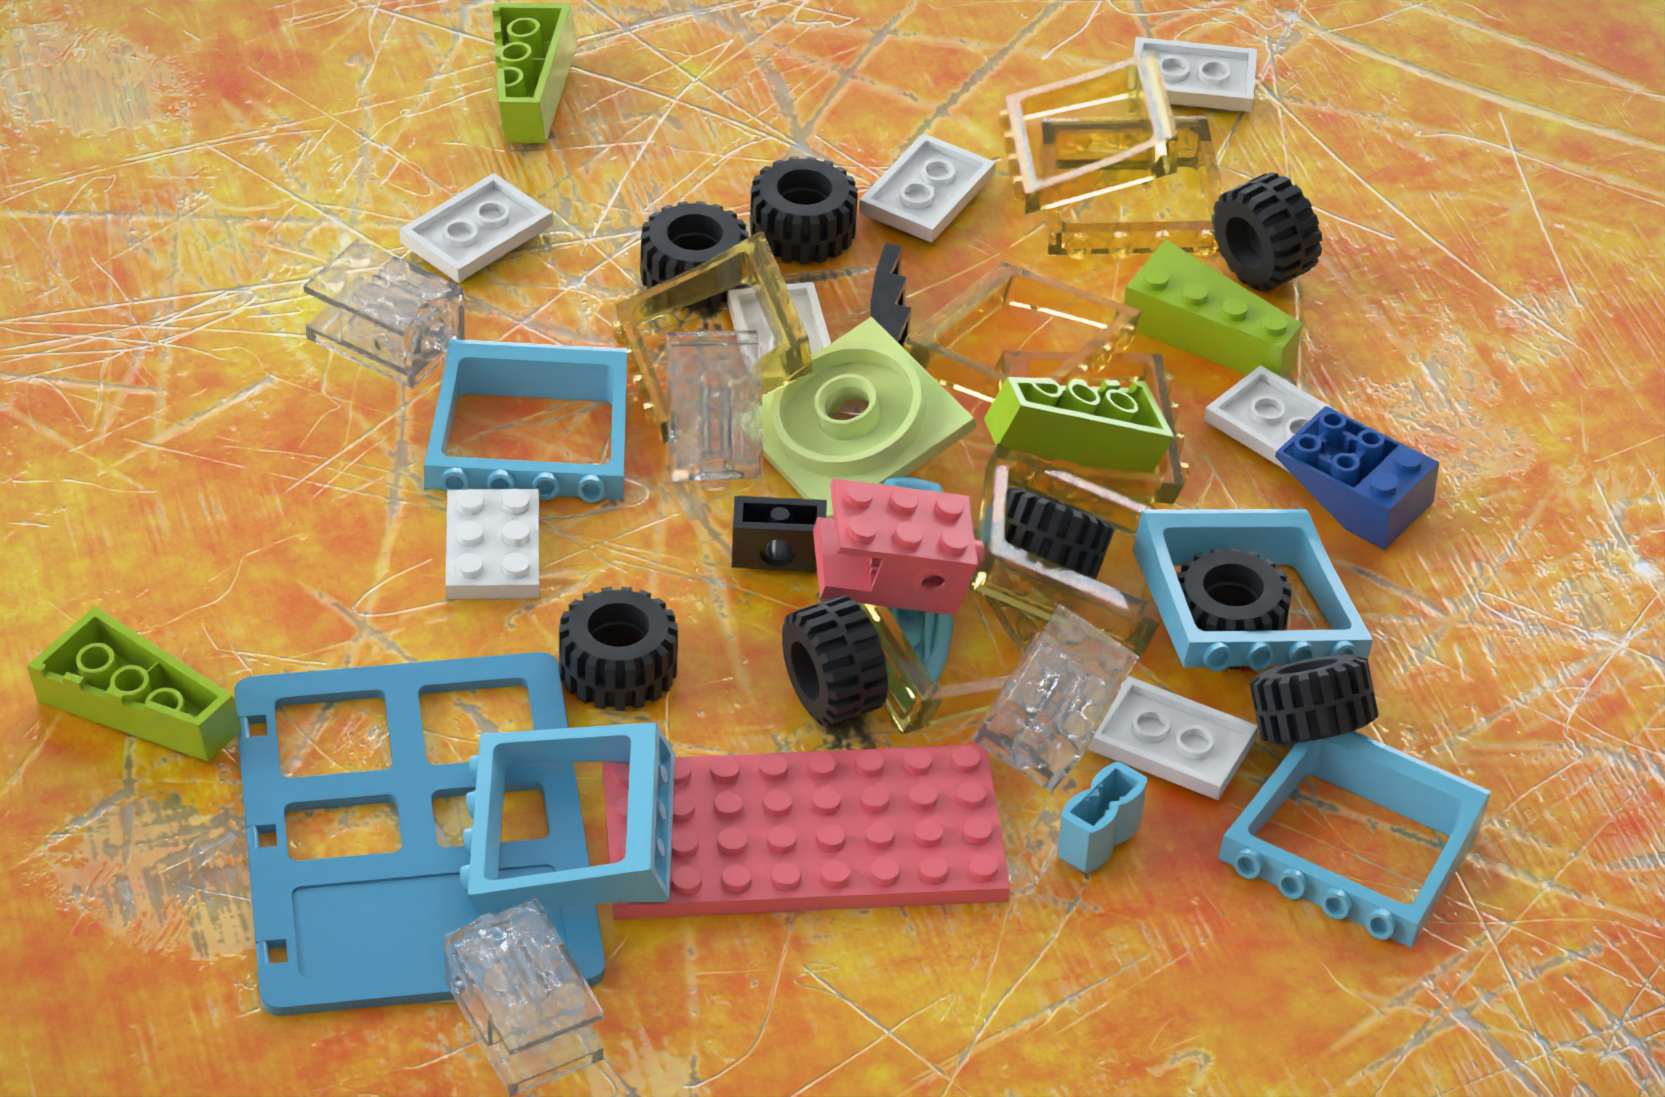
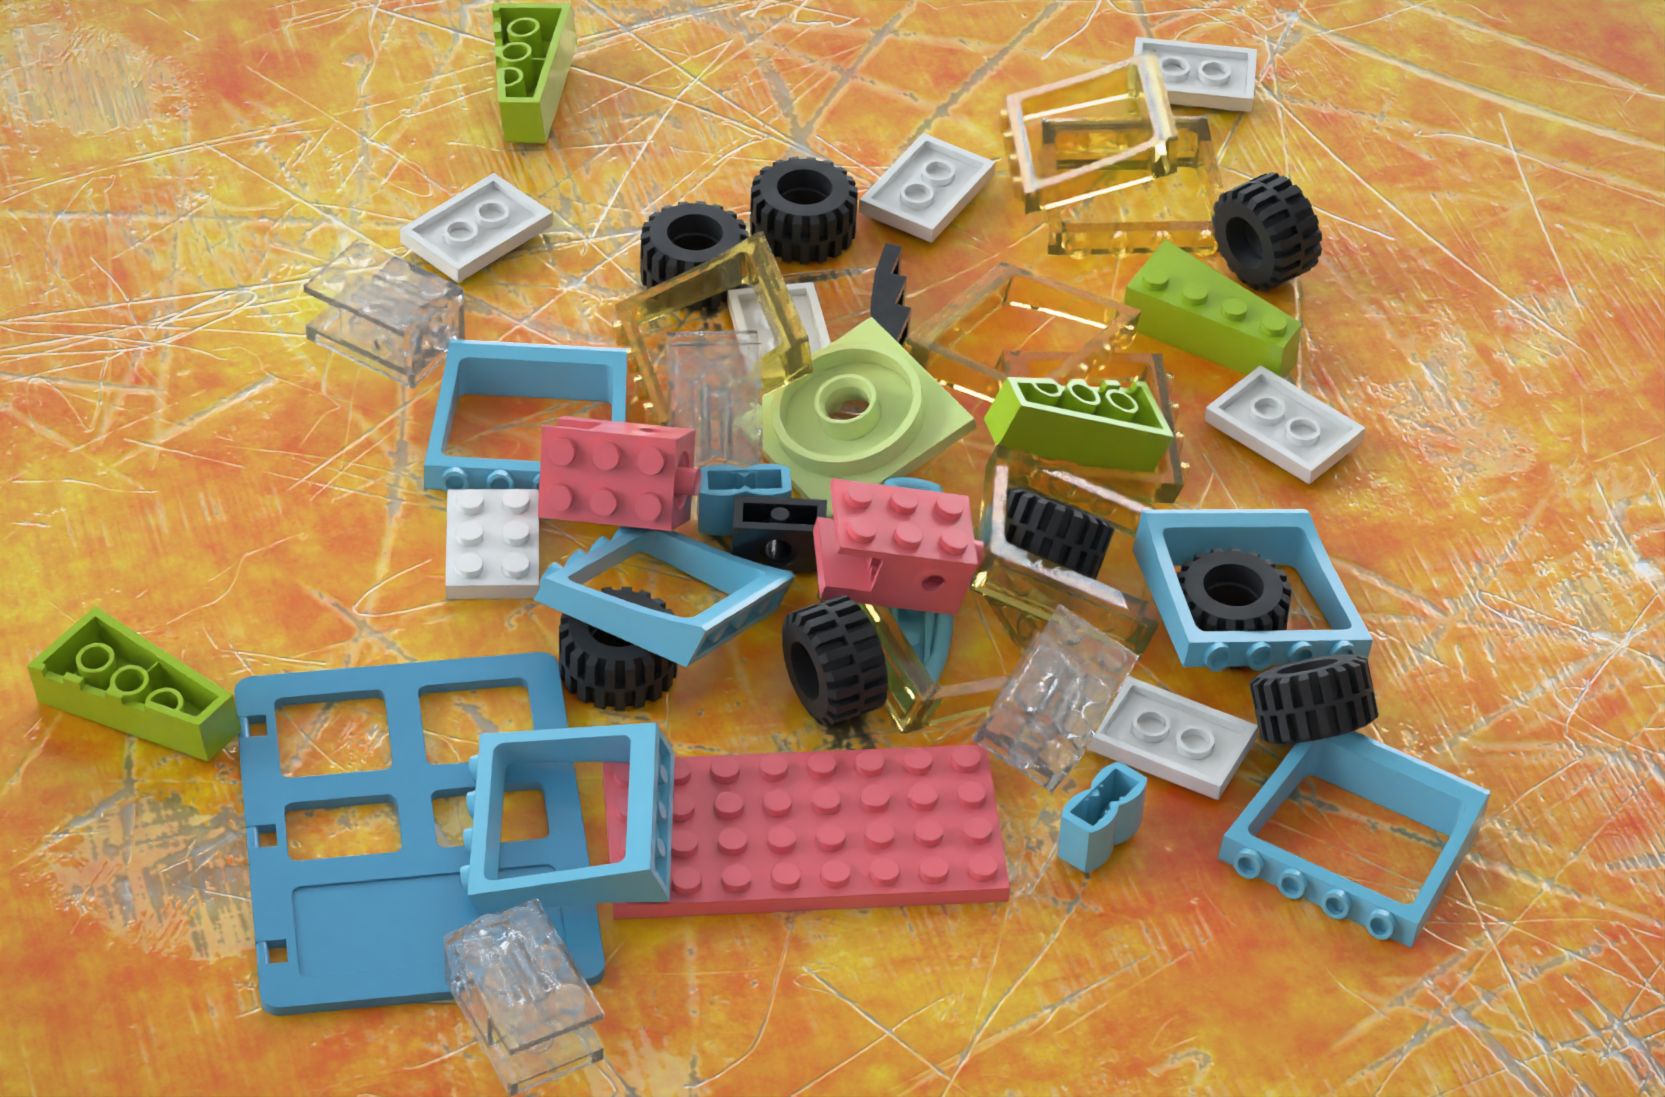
blue slope [1275,406,1439,550] -> none
none -> medium azure windscreen [533,526,796,668]
none -> coral torso [538,416,702,531]
none -> medium azure brick [697,464,792,536]

